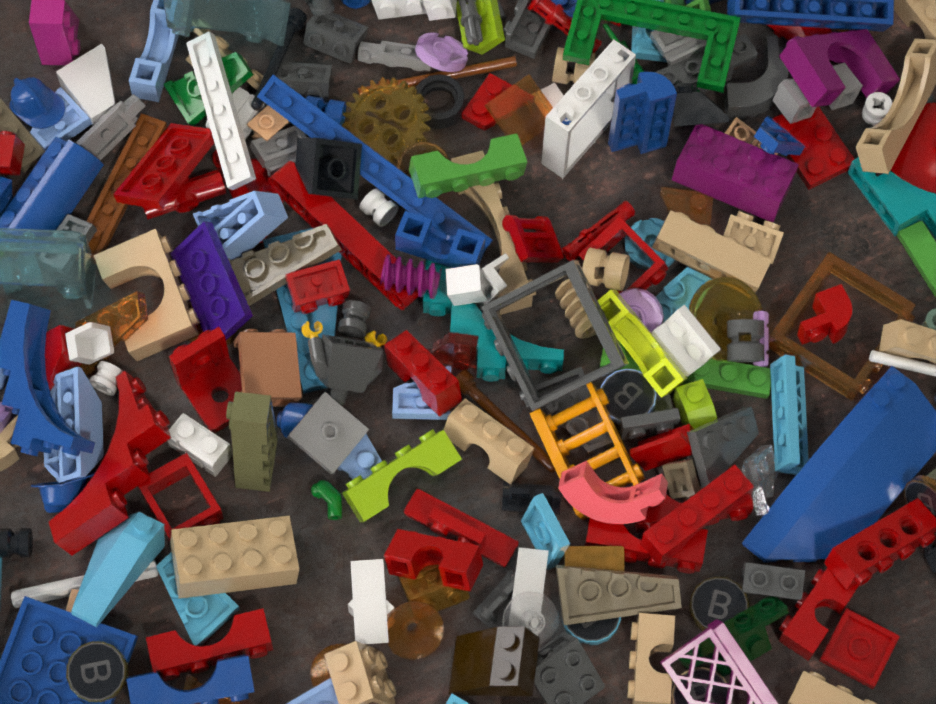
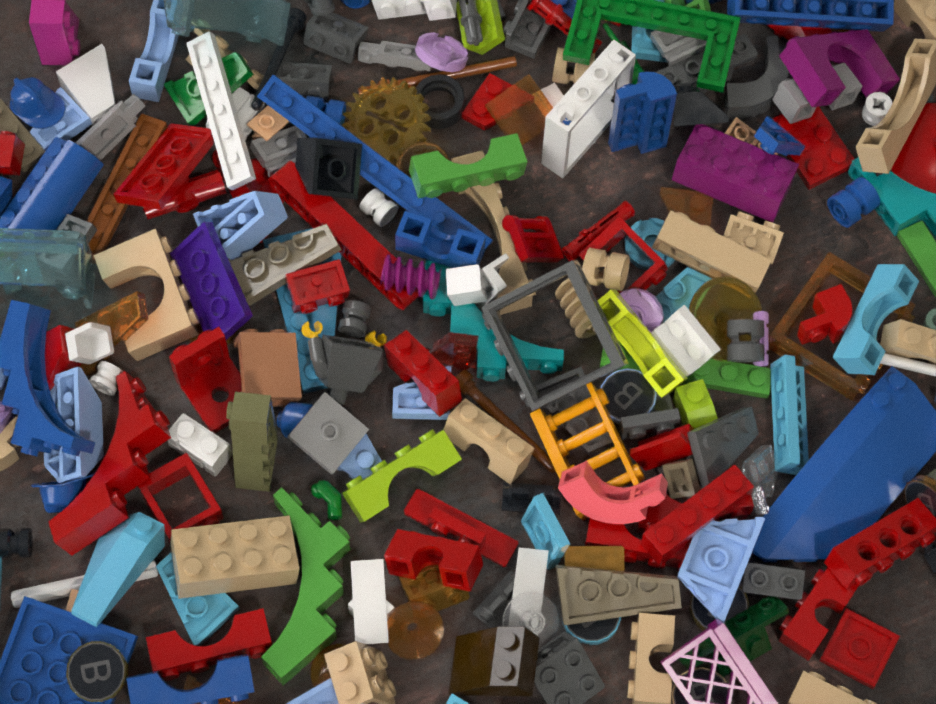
none -> bright green arch [261,488,350,686]
none -> light blue wing [678,517,765,623]
none -> blue wheel [827,177,880,228]
none -> medium azure arch [833,264,919,375]

